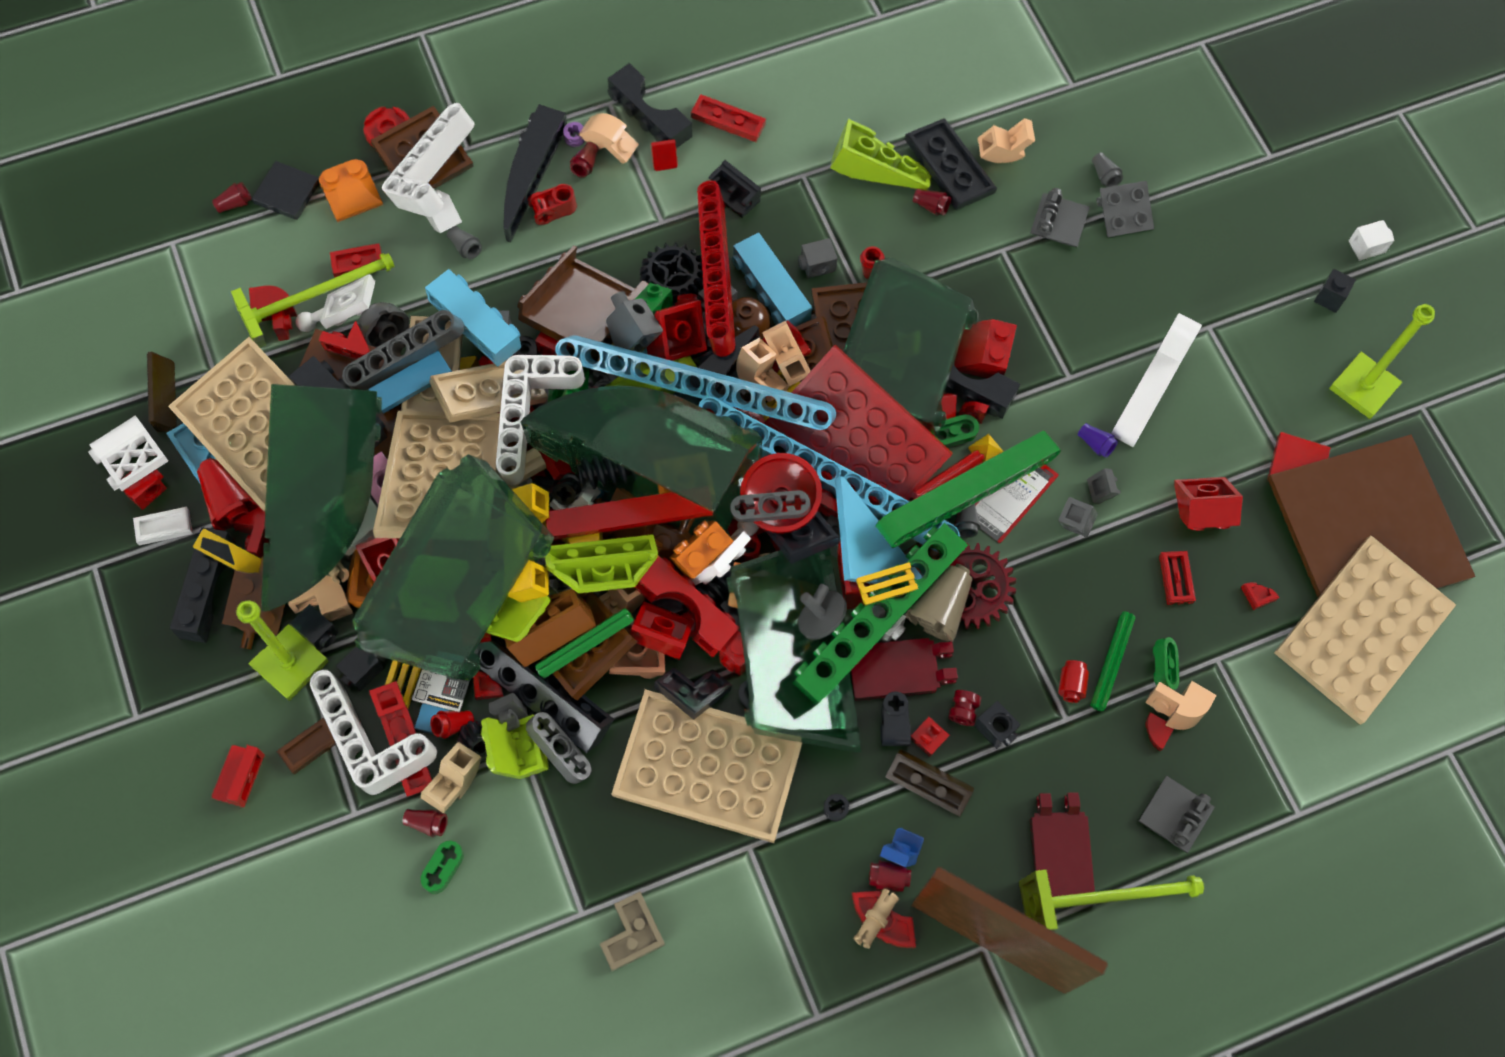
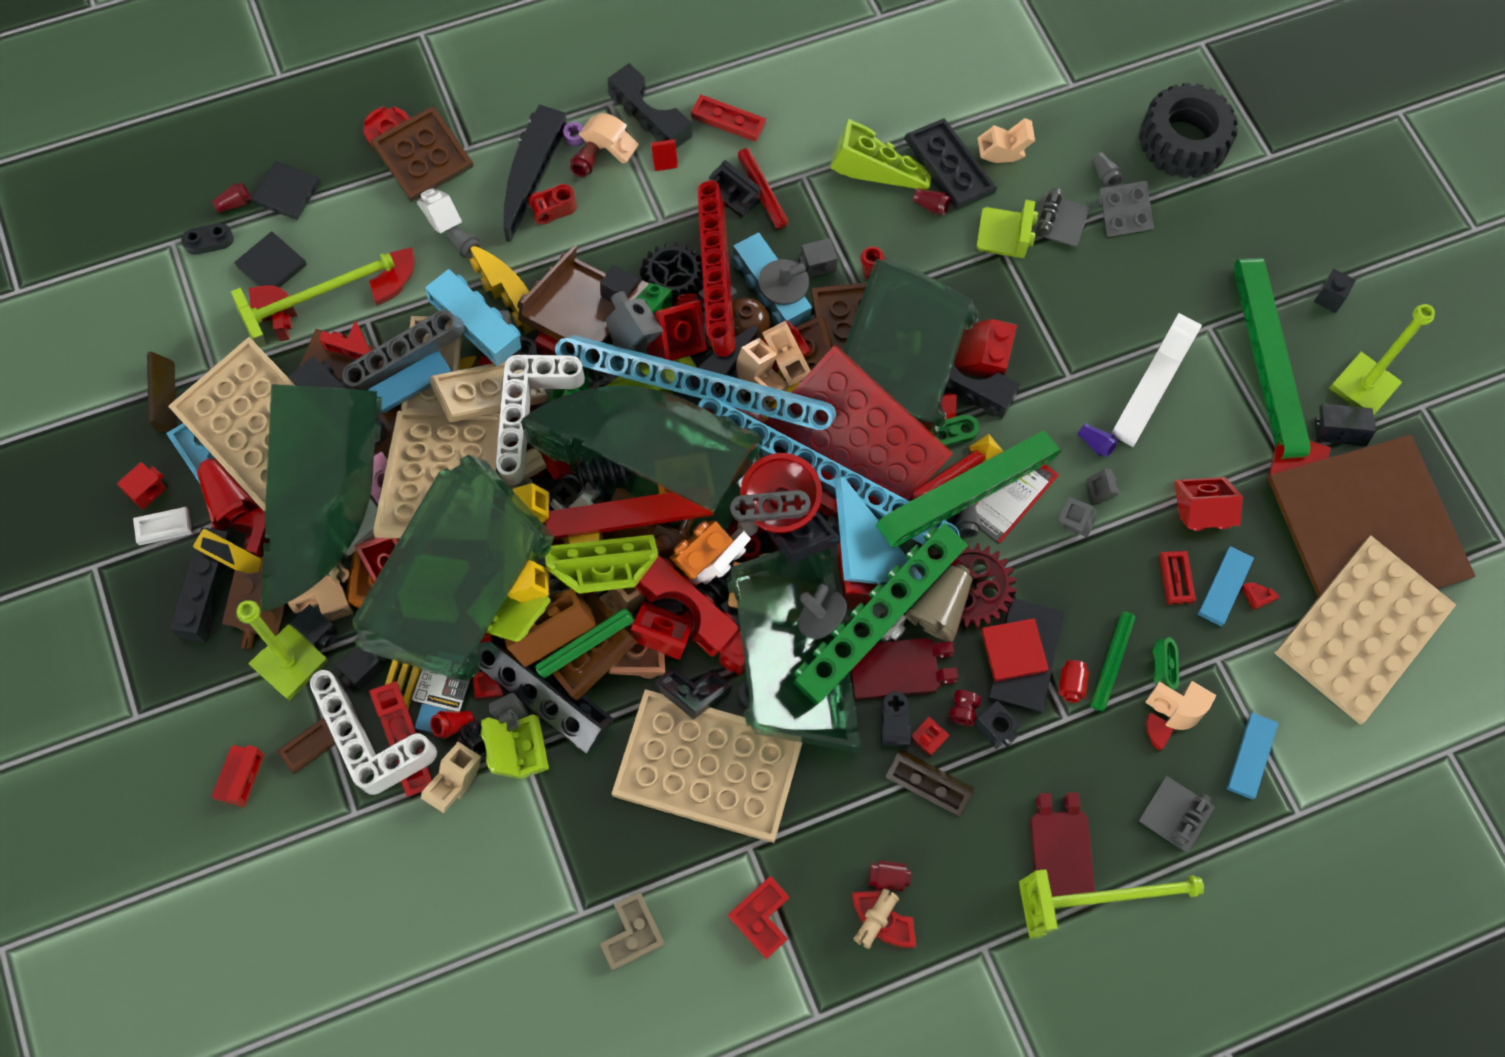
white piece [88,415,168,491] -> none
white plate [296,274,375,332] -> none
orange slope [318,159,383,222] -> none
red plate [330,243,385,277] -> none
dark grey cylinder [358,302,410,348] -> none
white beam [382,103,474,217] -> none
dark red cone [402,809,448,838] -> none
green beam [421,840,464,894] -> none
dark grey beam [526,712,591,784] -> none
black bush [823,794,849,822] -> none
yellow tile [856,562,918,606] -> none
blue bracket [880,828,924,867] -> none
reddish brown tile [911,867,1108,994] -> none
red tile [959,401,989,424] -> none
white brick [1349,220,1394,261] -> none
none -> black plate [181,223,234,255]
none -> black tile [234,231,307,288]
none -> red tile [369,247,415,306]
none -> yellow slope [469,246,535,334]
none -> black panel [600,266,639,303]
none -> red plate [728,876,790,960]
none -> red axle [738,148,788,230]
none -> dark grey shield [759,259,809,305]
none -> lime bracket [976,200,1038,259]
none -> red tile [981,618,1049,682]
none -> black tile [988,598,1064,714]
none -> black tyre [1139,83,1238,178]
none -> dark azure tile [1197,546,1254,627]
none -> dark azure tile [1226,713,1278,800]
none -> green beam [1234,258,1310,459]
none -> black hinge [1315,404,1376,446]

